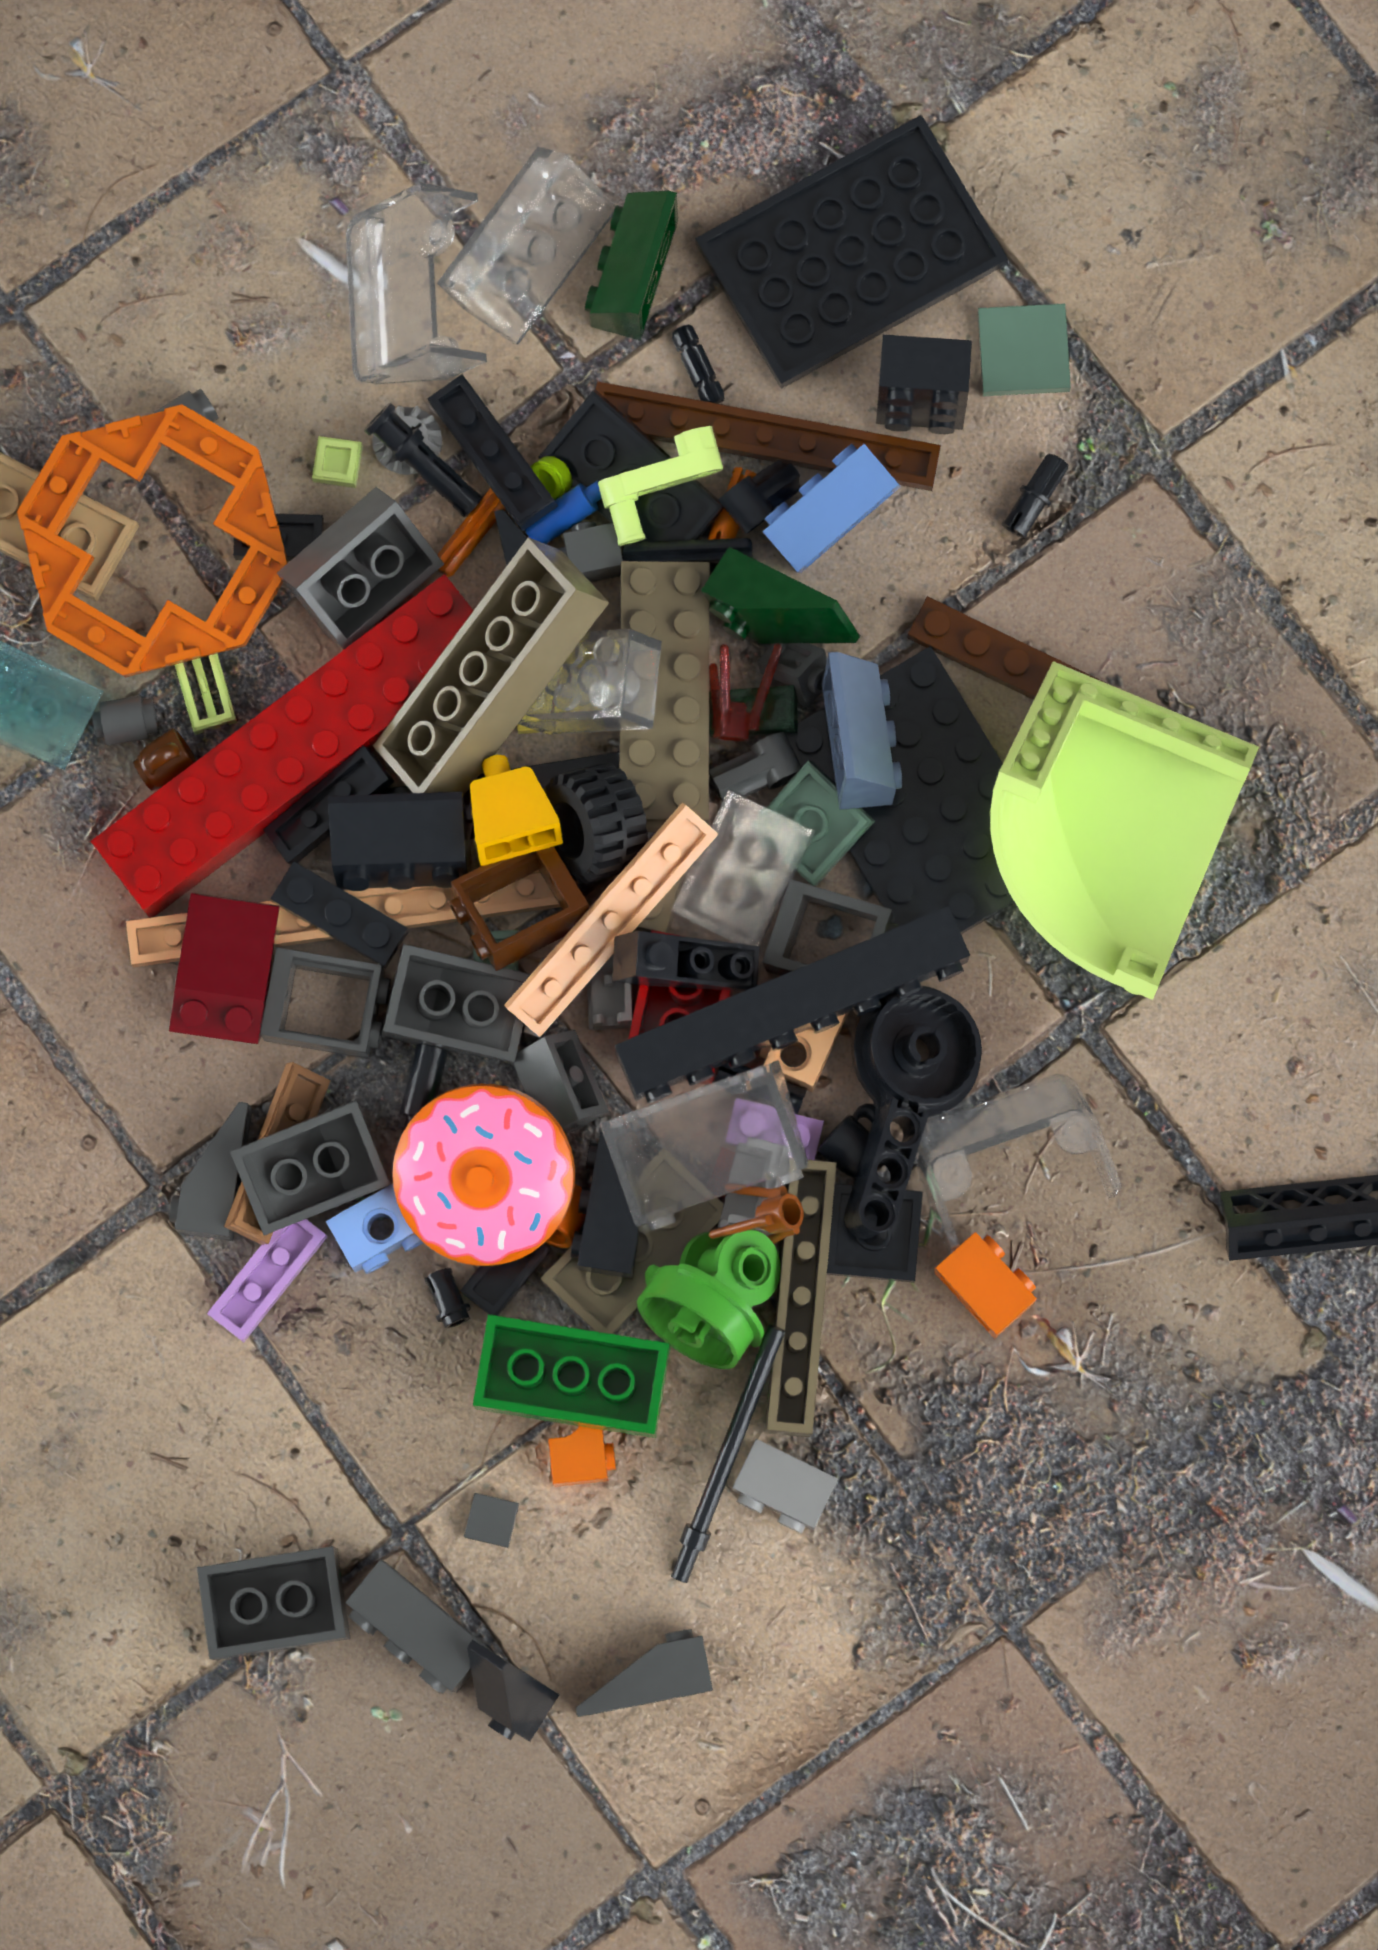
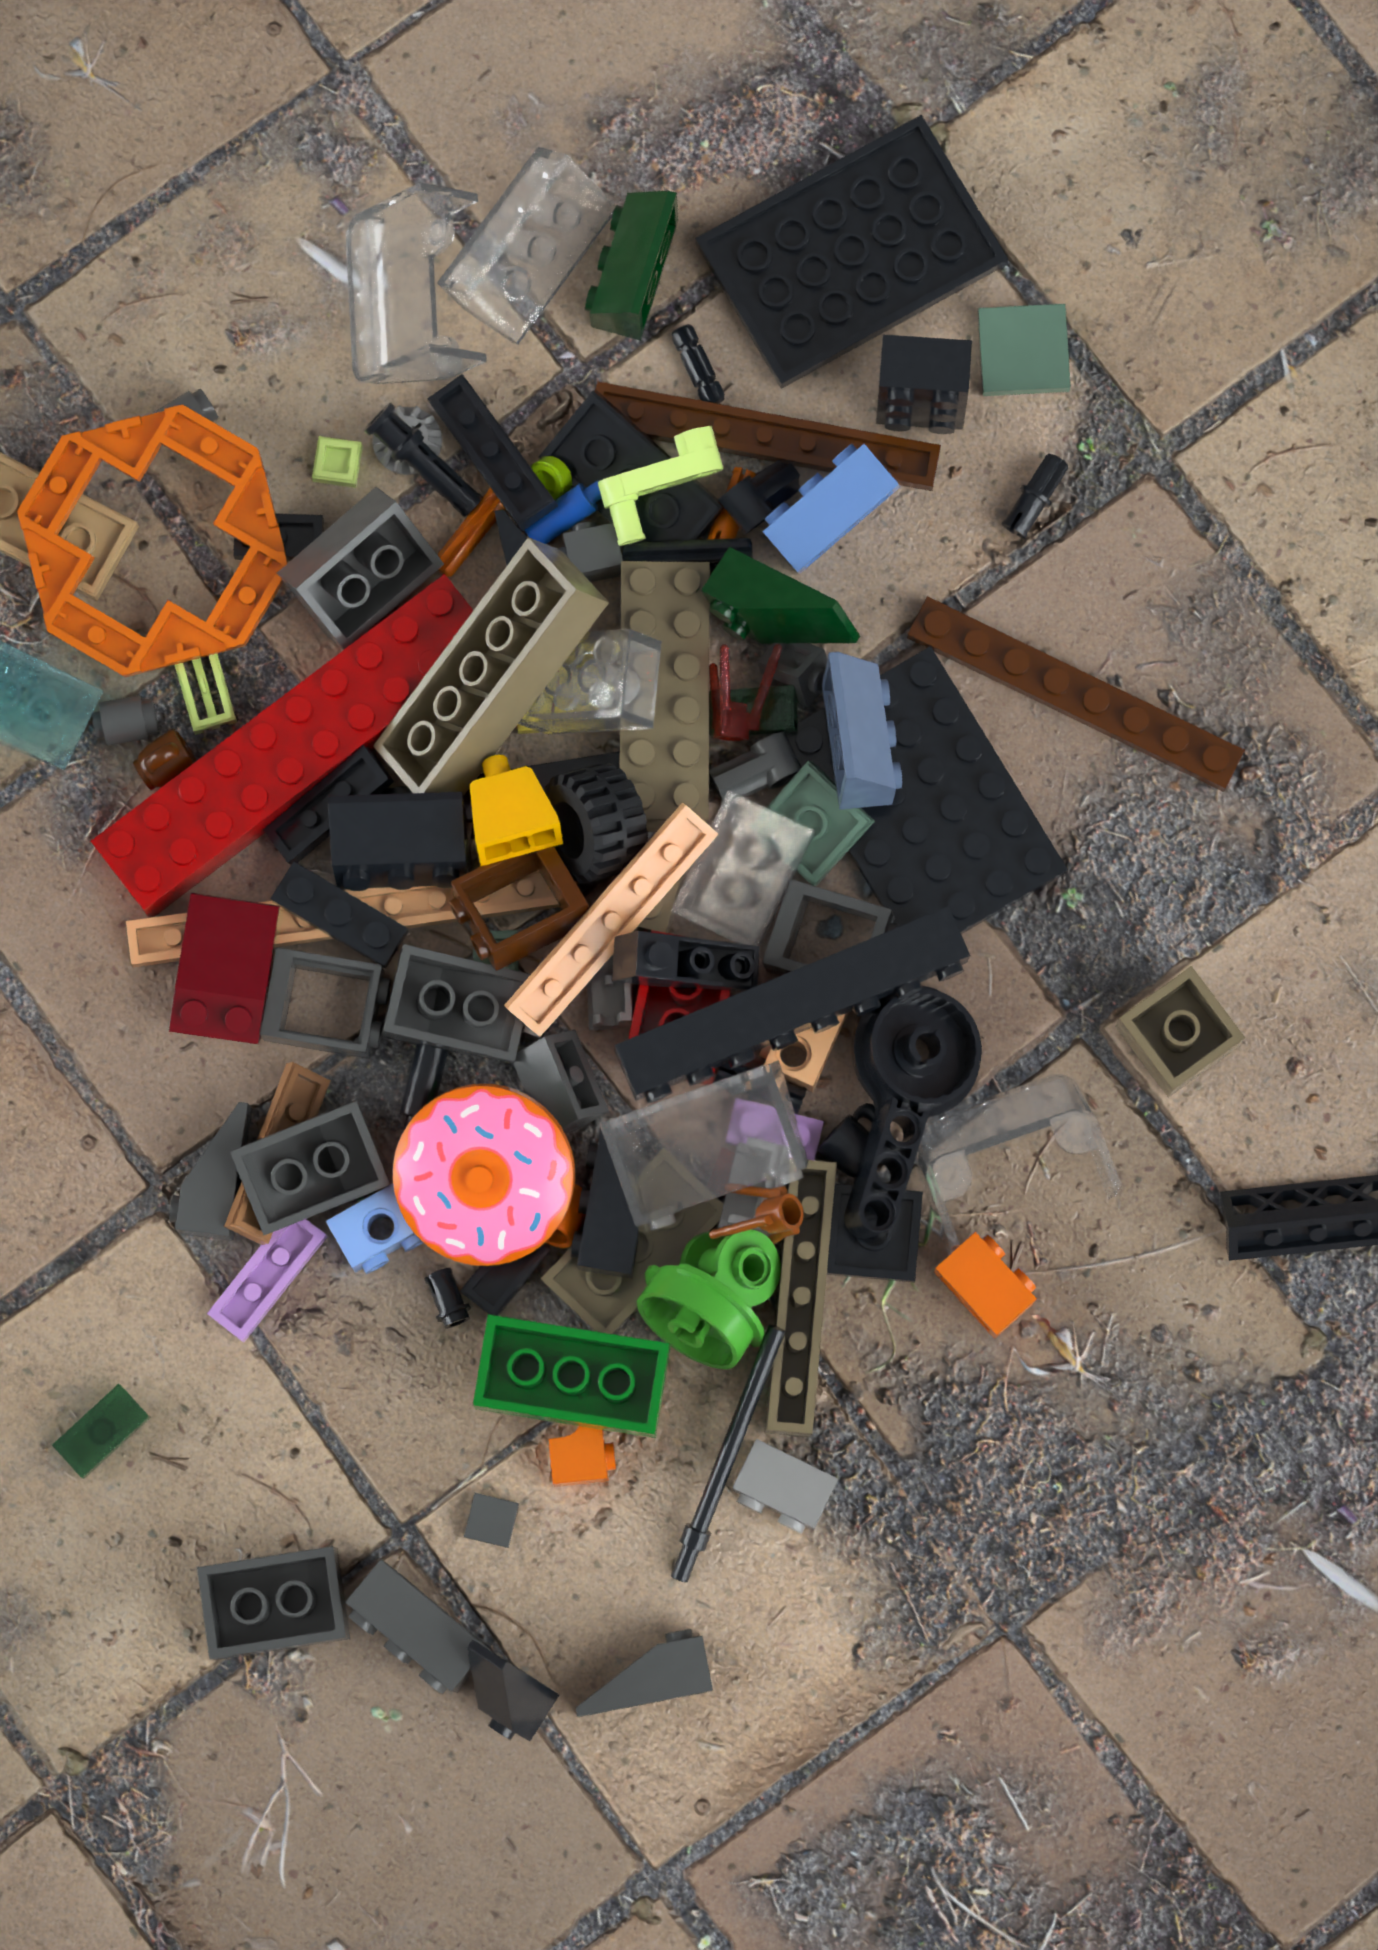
yellowish green panel [990,661,1259,1000] -> none
none -> clear green plate [52,1383,151,1479]
none -> dark tan brick [1115,966,1245,1098]

